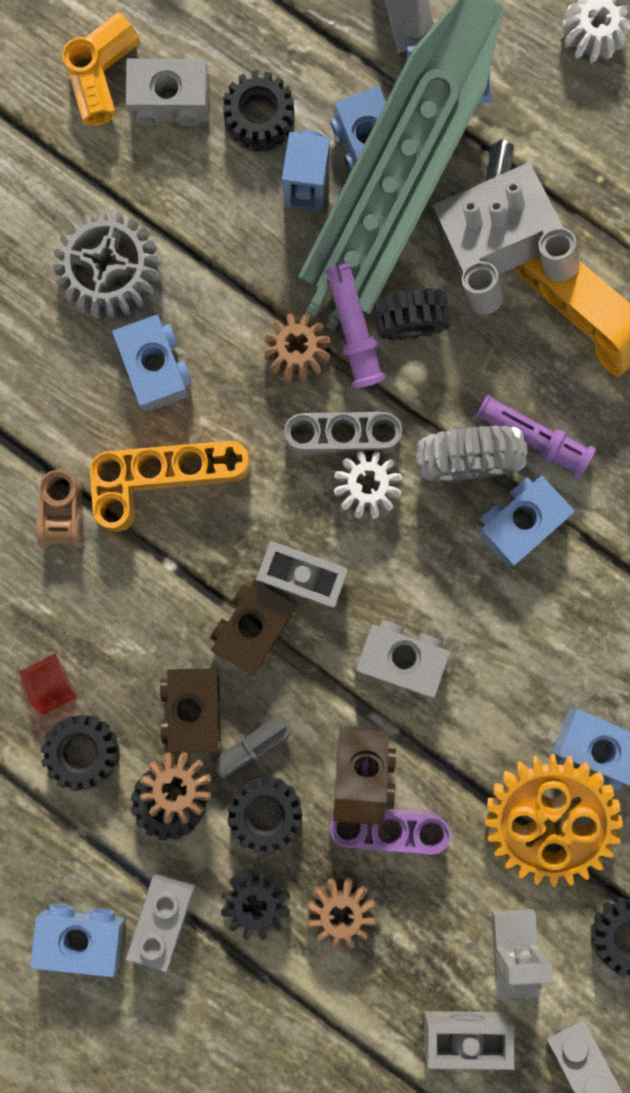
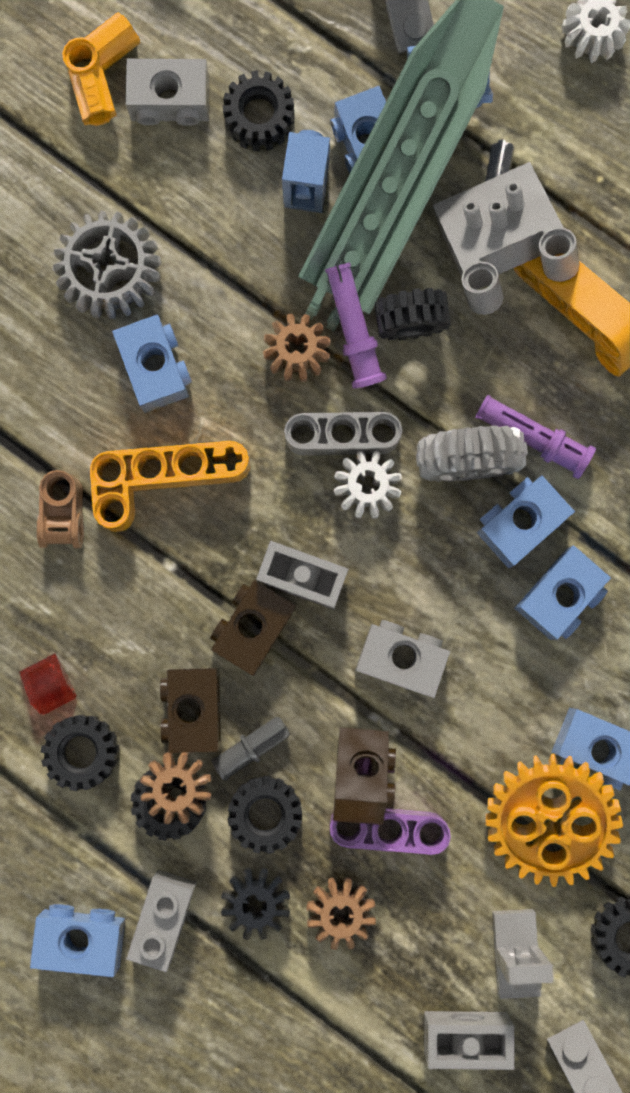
none -> medium blue brick [514,545,611,640]

